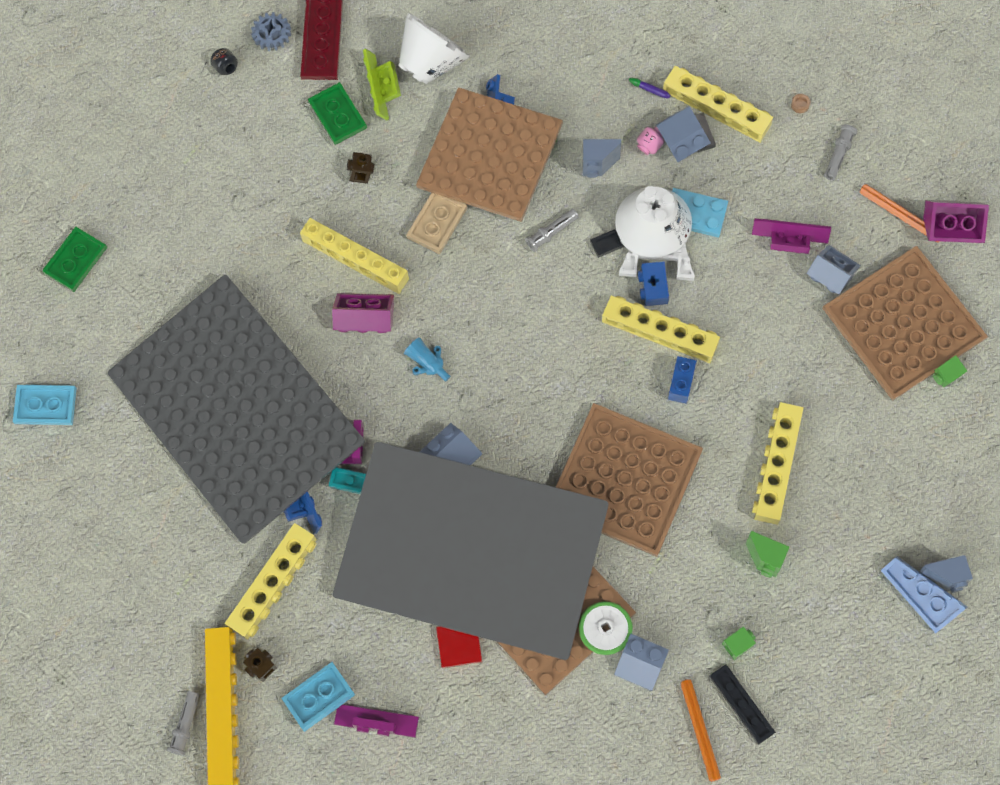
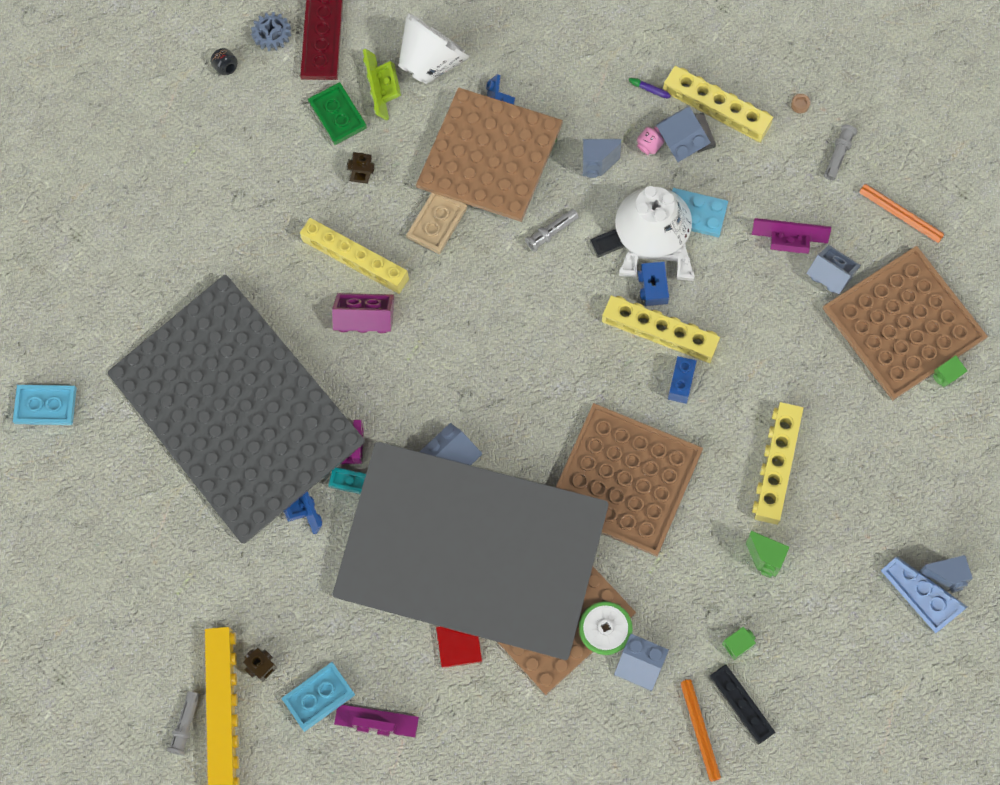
green plate [42,226,108,292] -> none
light yellow brick [224,523,317,640] -> none
dark azure piece [404,337,451,382] -> none
magenta slope [923,200,989,243] -> none

